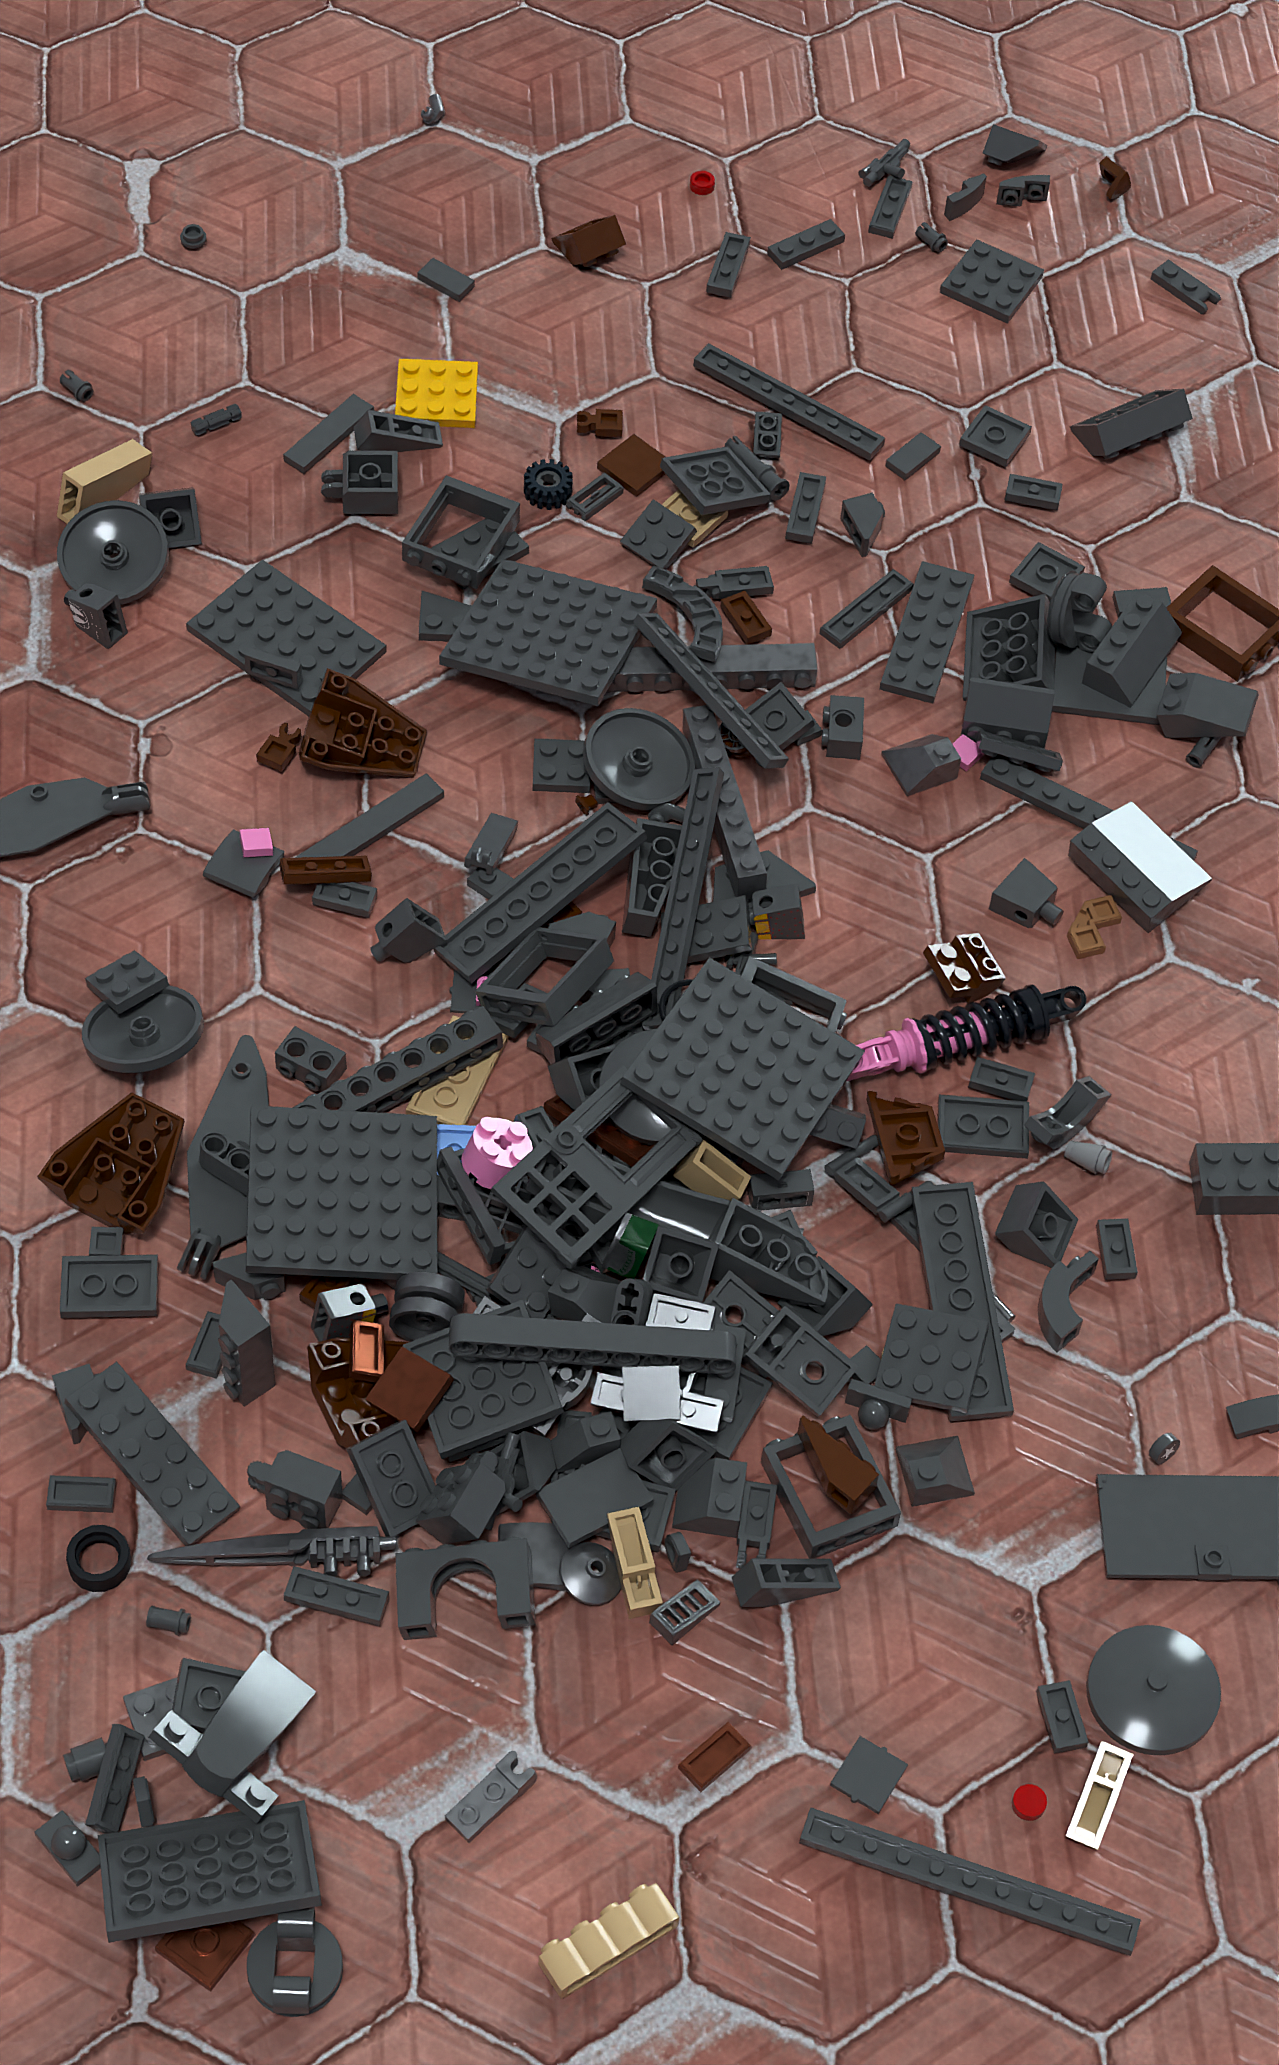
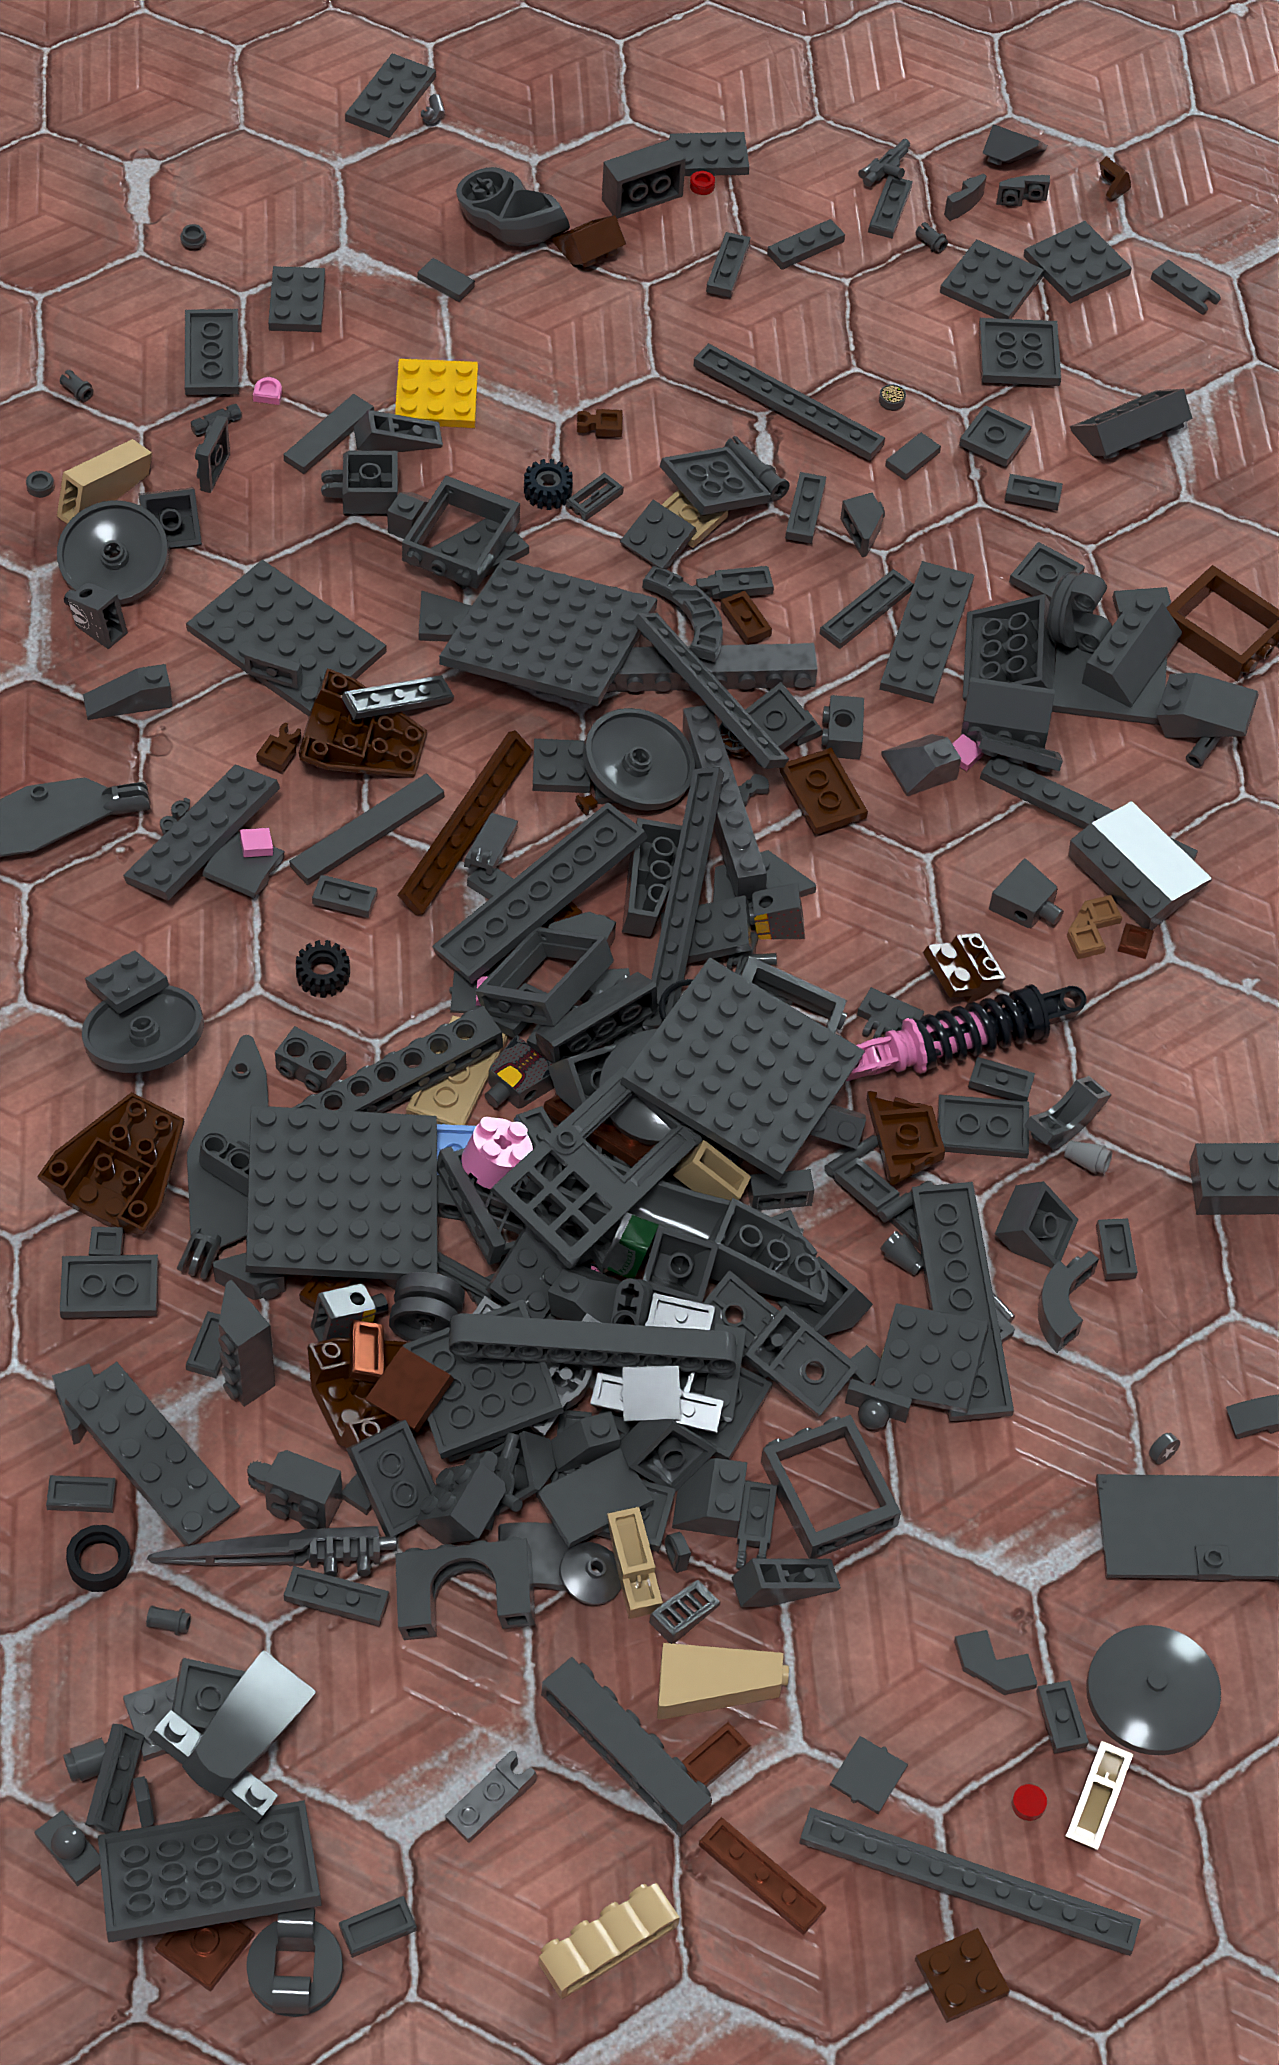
reddish brown tile [279,855,372,884] -> none
dark grey torso [370,898,447,963] -> none
reddish brown tile [597,434,666,497] -> none
dark grey arm [648,802,685,823] -> none
dark grey slope [753,412,782,458] -> none
reddish brown slope [797,1415,879,1515] -> none
dark grey slope [896,1436,975,1507] -> none
none -> dark grey tile [26,471,54,498]
none -> dark grey slope [83,664,172,720]
none -> dark grey plate [123,764,280,901]
none -> dark grey piece [160,798,190,834]
none -> dark grey plate [185,309,239,395]
none -> dark grey plate [195,415,230,493]
none -> bright pink tile [253,377,282,405]
none -> dark grey plate [268,266,325,332]
none -> black tyre [296,940,350,998]
none -> dark grey tile [339,1896,417,1958]
none -> dark grey tile [342,675,454,720]
none -> dark grey plate [345,53,436,138]
none -> dark grey slope [387,492,430,539]
none -> reddish brown plate [397,730,533,915]
none -> dark grey piece [456,167,570,247]
none -> dark grey torso [485,1035,554,1108]
none -> dark grey brick [541,1657,712,1838]
none -> dark grey brick [602,139,686,219]
none -> tan slope [657,1643,789,1719]
none -> dark grey plate [669,132,749,176]
none -> copper tile [699,1817,827,1935]
none -> dark grey piece [738,774,769,807]
none -> reddish brown plate [779,747,868,835]
none -> dark grey hinge [857,987,924,1039]
none -> tile [879,384,906,410]
none -> dark grey cone [880,1231,923,1276]
none -> reddish brown plate [915,1928,1010,2023]
none -> dark grey tile [954,1630,1038,1695]
none -> dark grey plate [978,318,1061,386]
none -> dark grey plate [1023,221,1132,304]
none -> copper tile [1118,923,1154,959]

